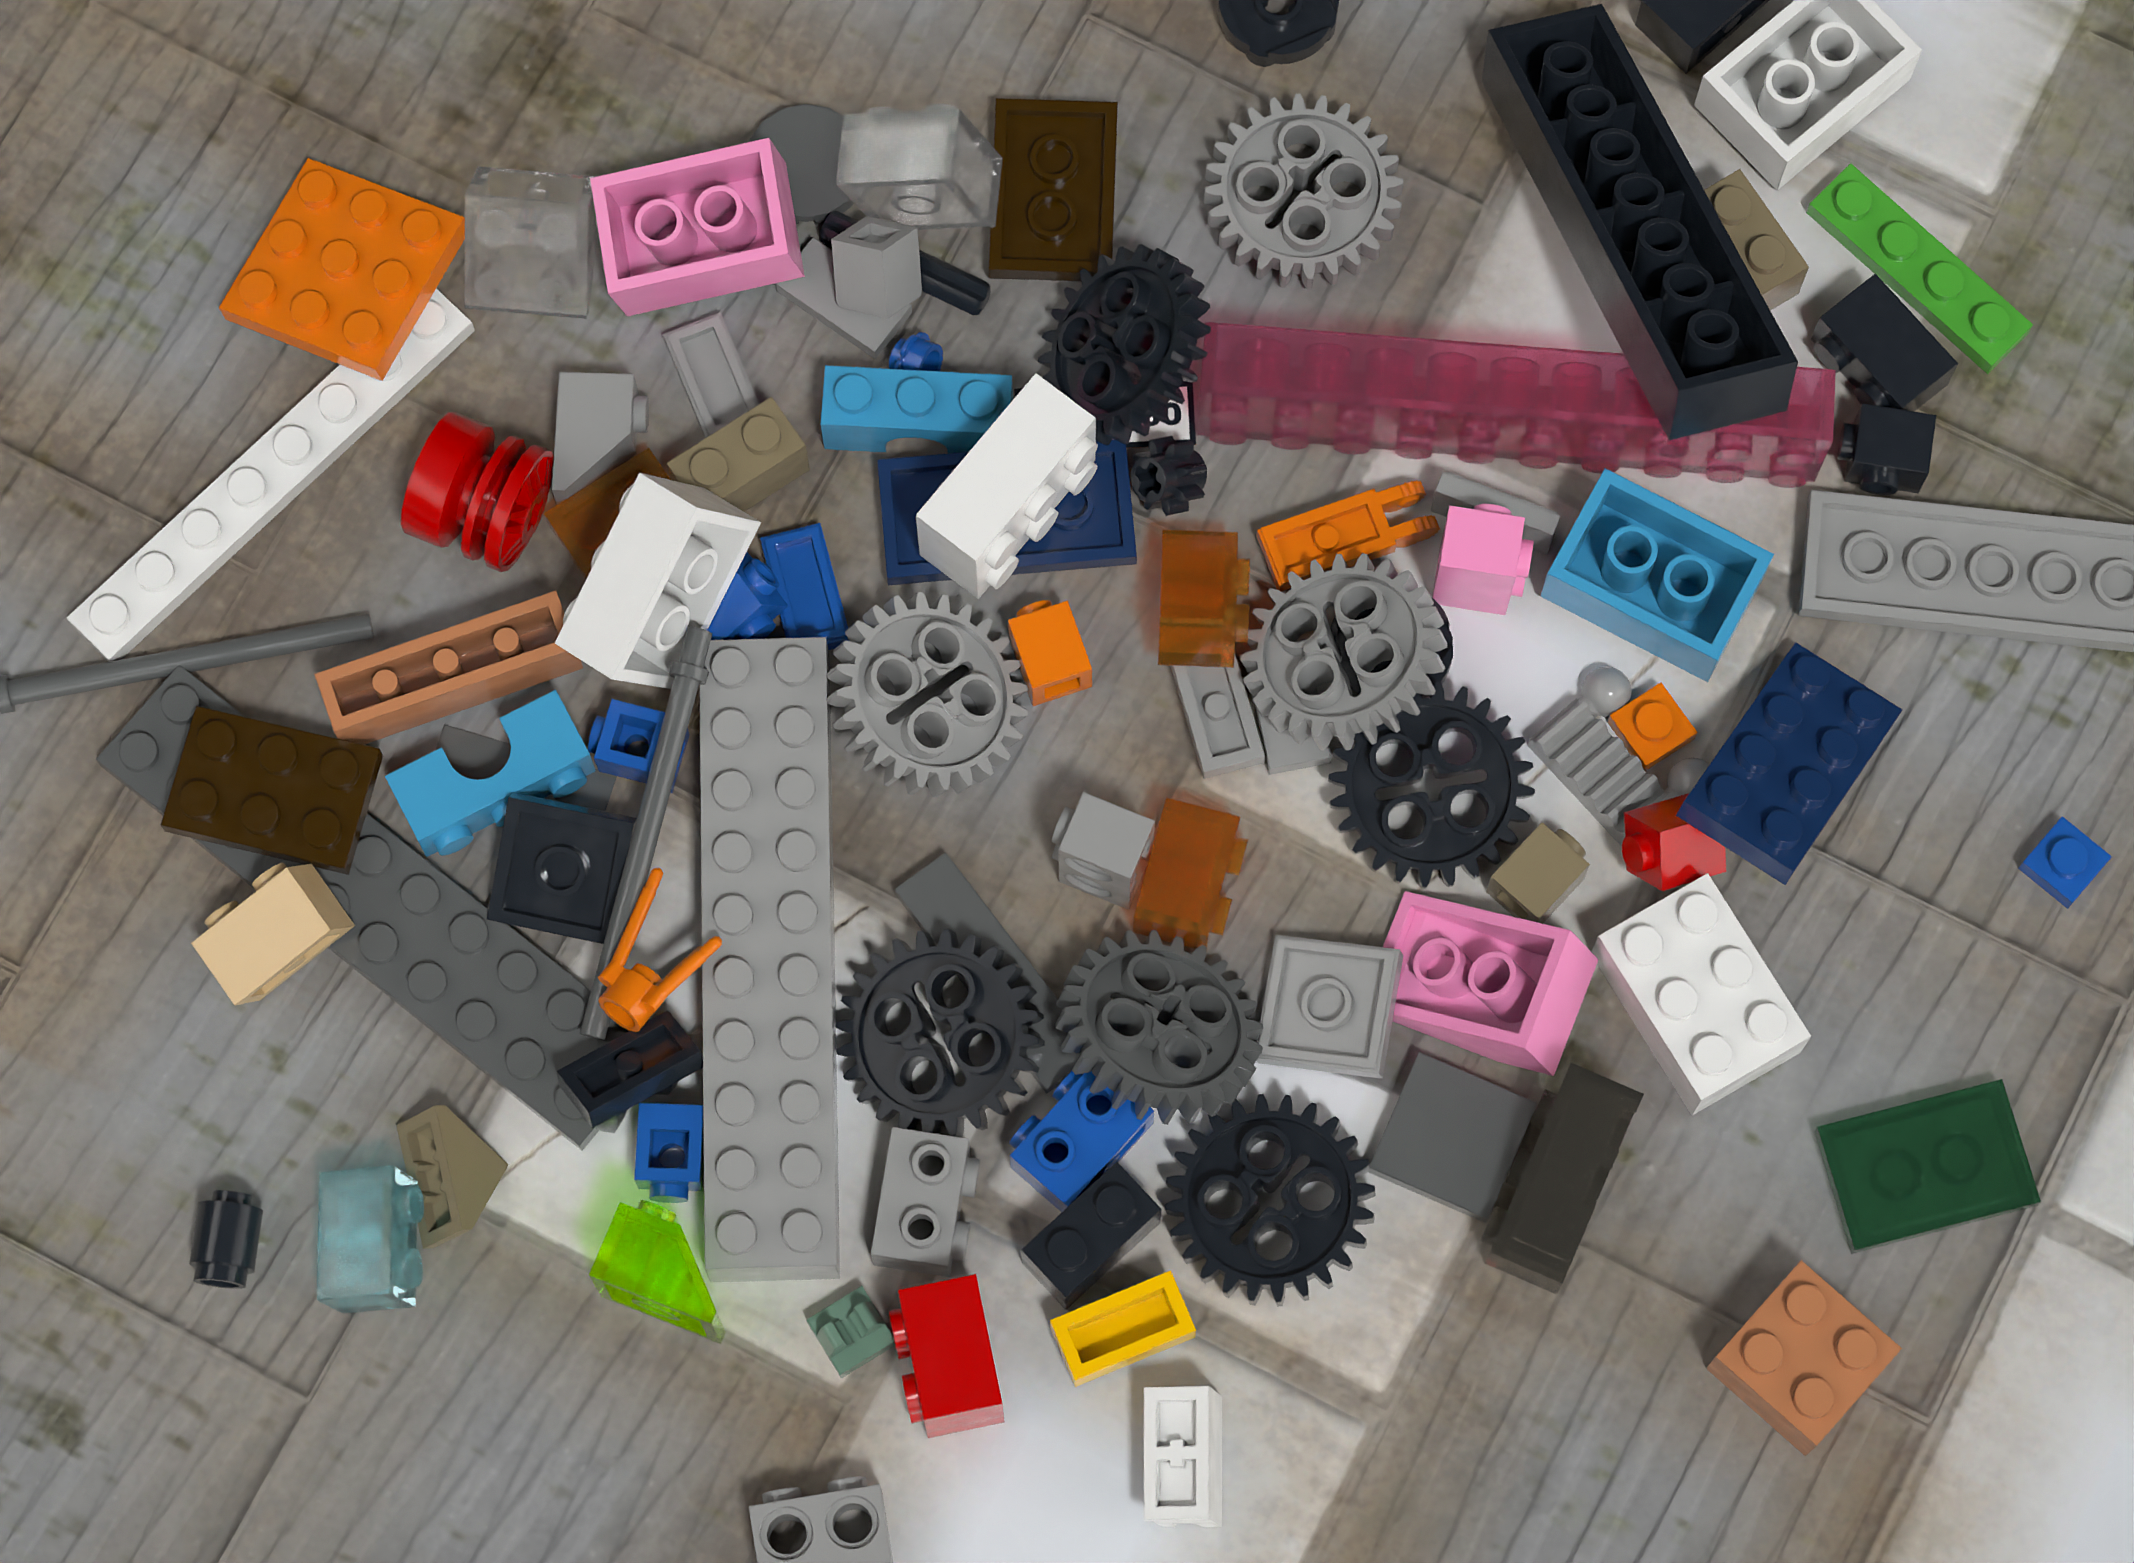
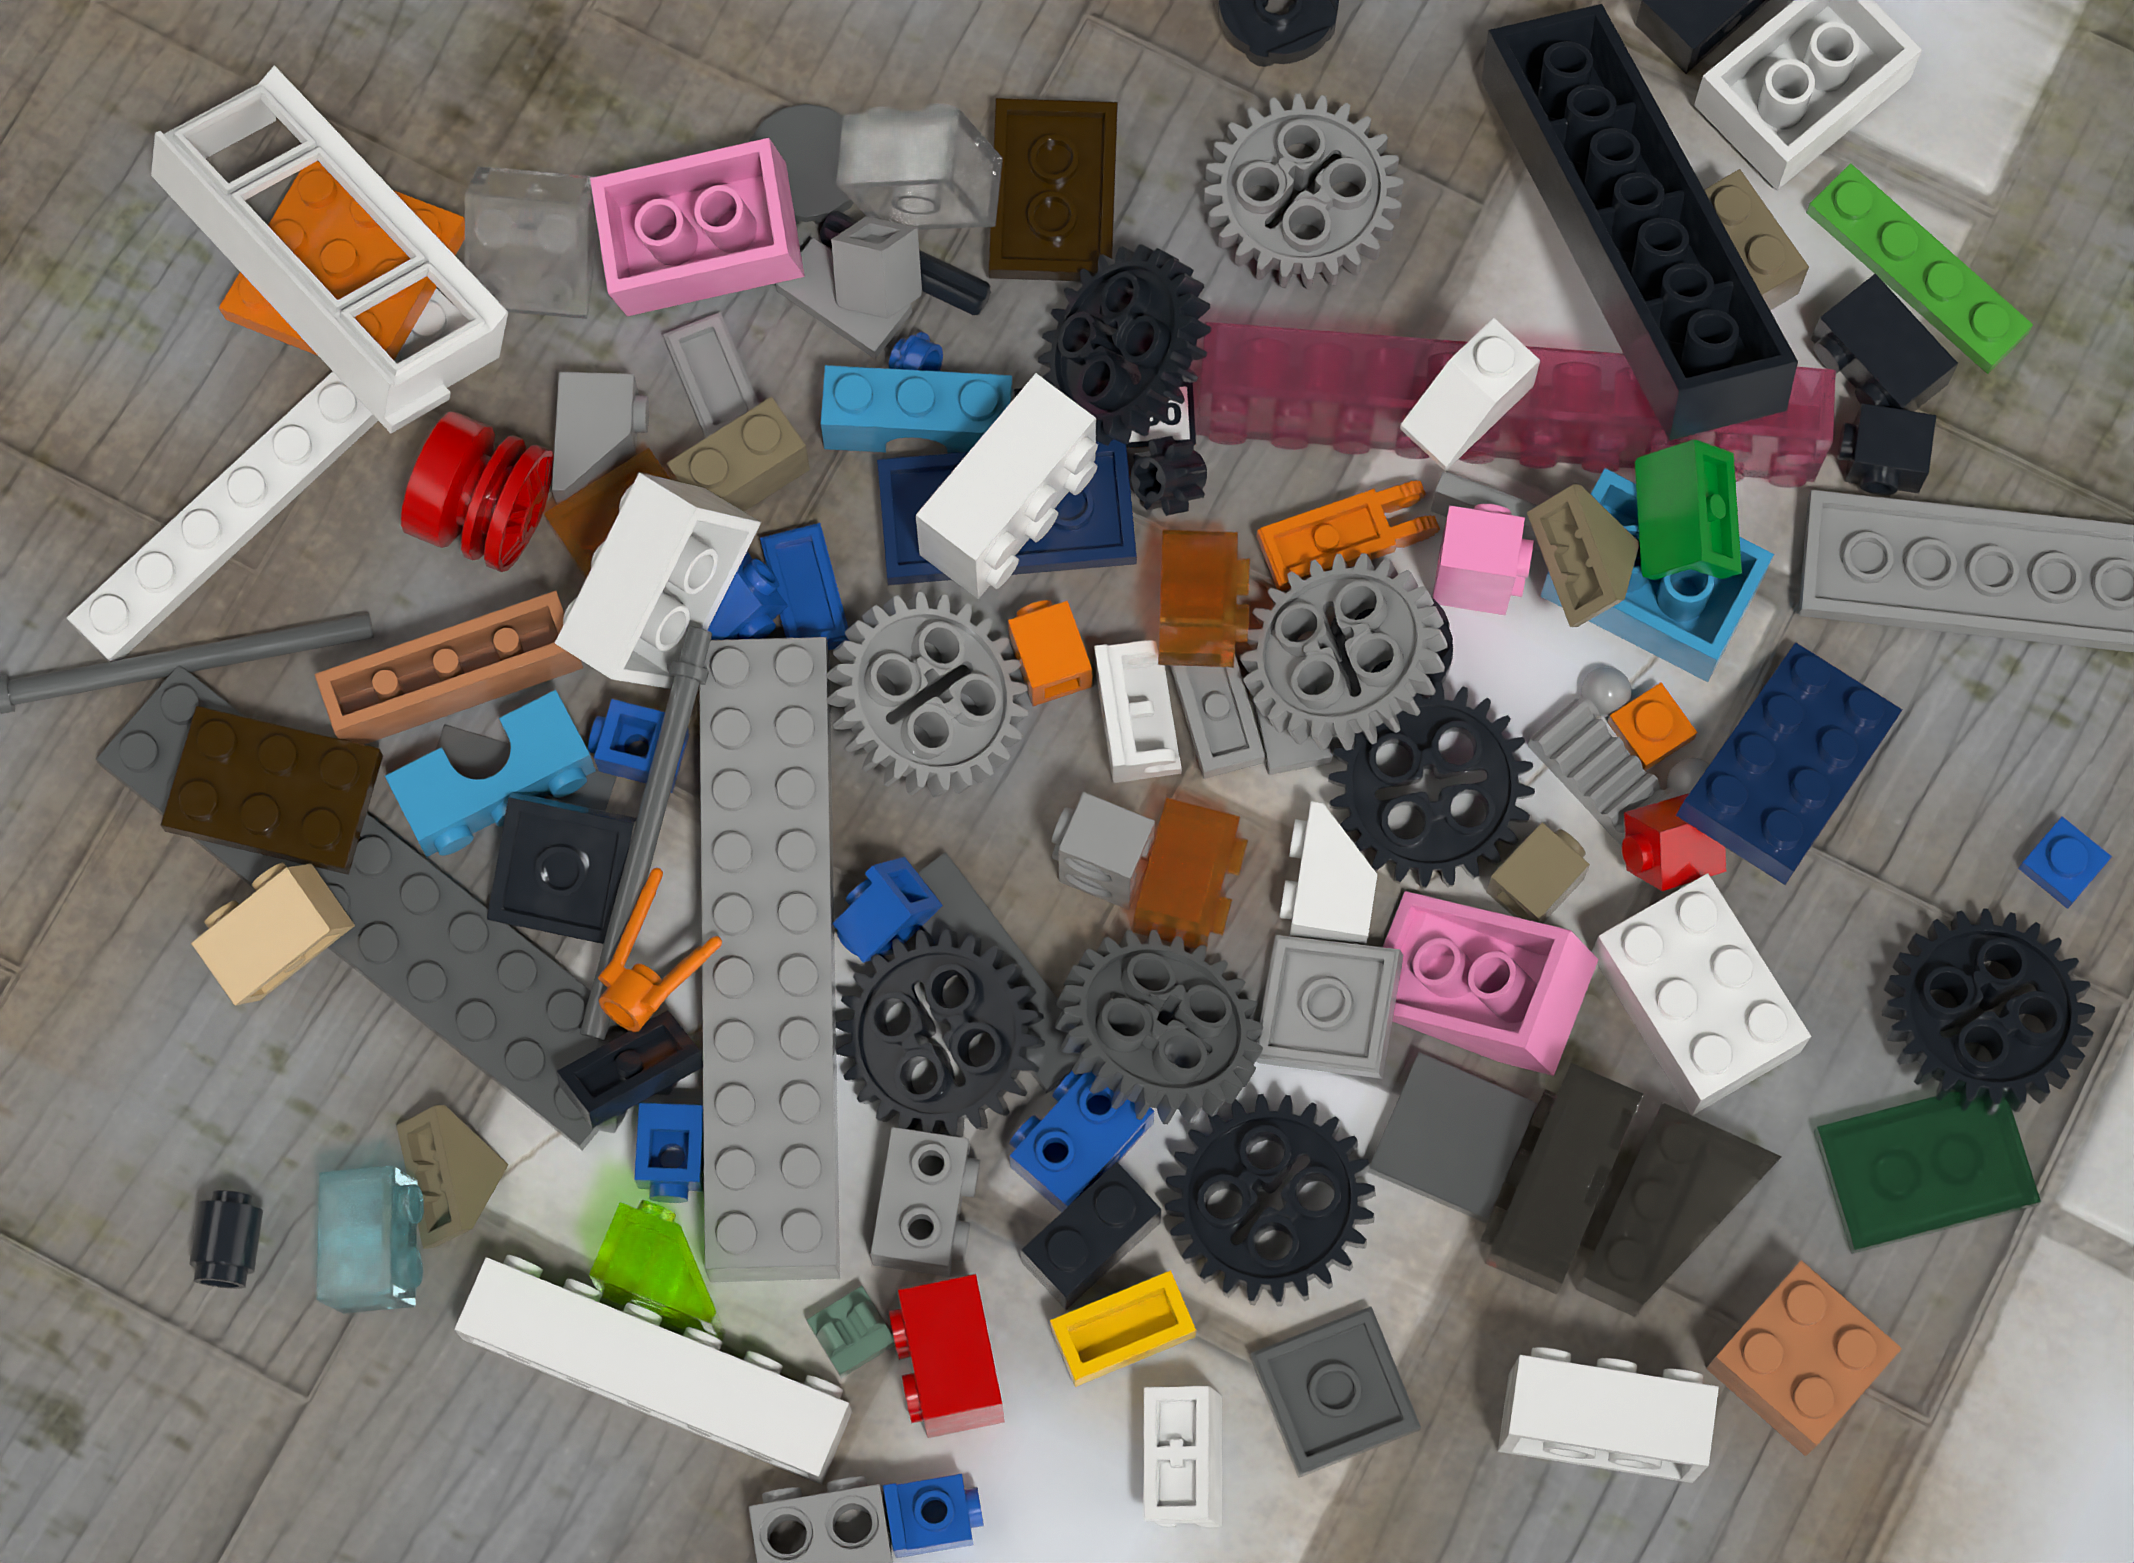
none -> white piece [151,65,508,433]
none -> white brick [454,1255,852,1485]
none -> blue brick [832,857,943,963]
none -> blue brick [883,1474,984,1558]
none -> white hinge [1094,641,1182,783]
none -> dark grey tile [1250,1306,1421,1478]
none -> white slope [1280,801,1377,945]
none -> white slope [1400,318,1540,471]
none -> white brick [1498,1348,1719,1483]
none -> dark tan slope [1526,484,1640,627]
none -> clear smoke wedge [1576,1102,1782,1317]
none -> green panel [1635,439,1742,580]
none -> black gear [1882,908,2095,1115]

